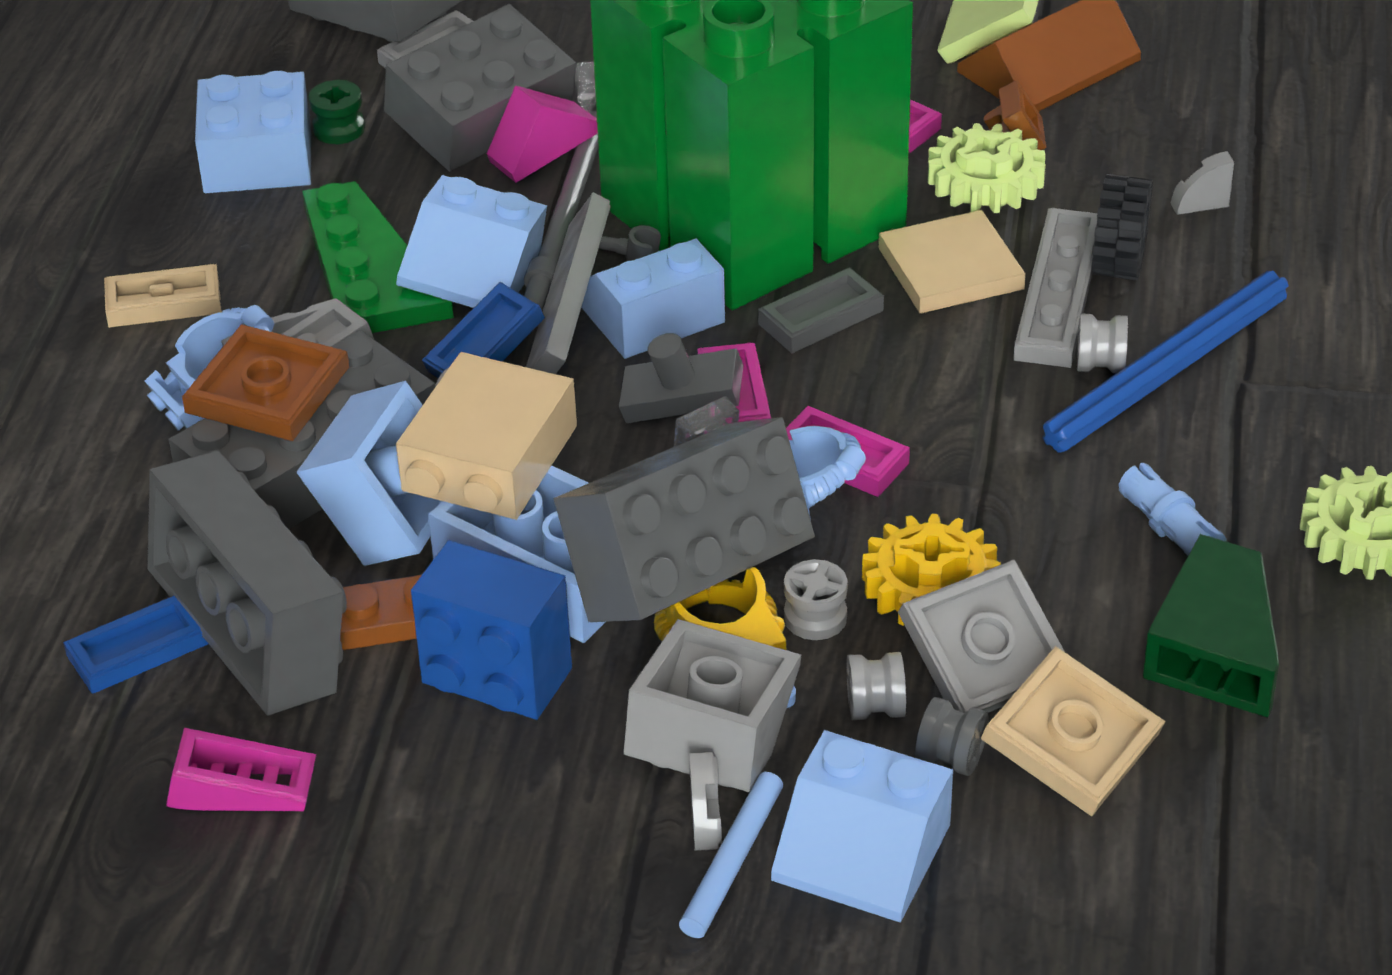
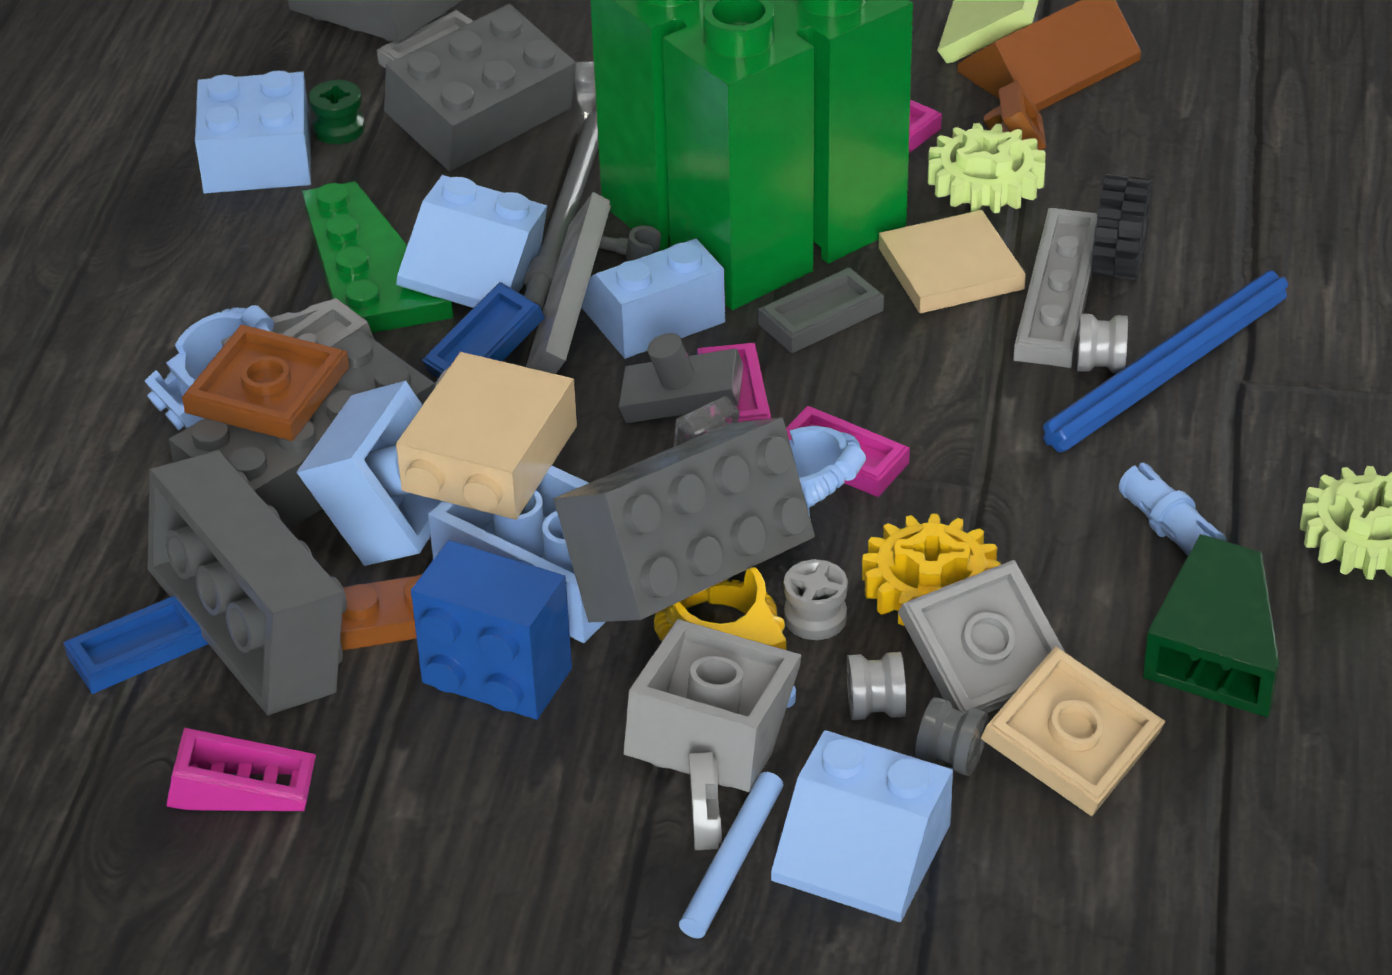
tan tile [104,264,222,327] -> none
dark pink slope [487,85,598,183] -> none
light grey tile [1171,151,1234,215] -> none

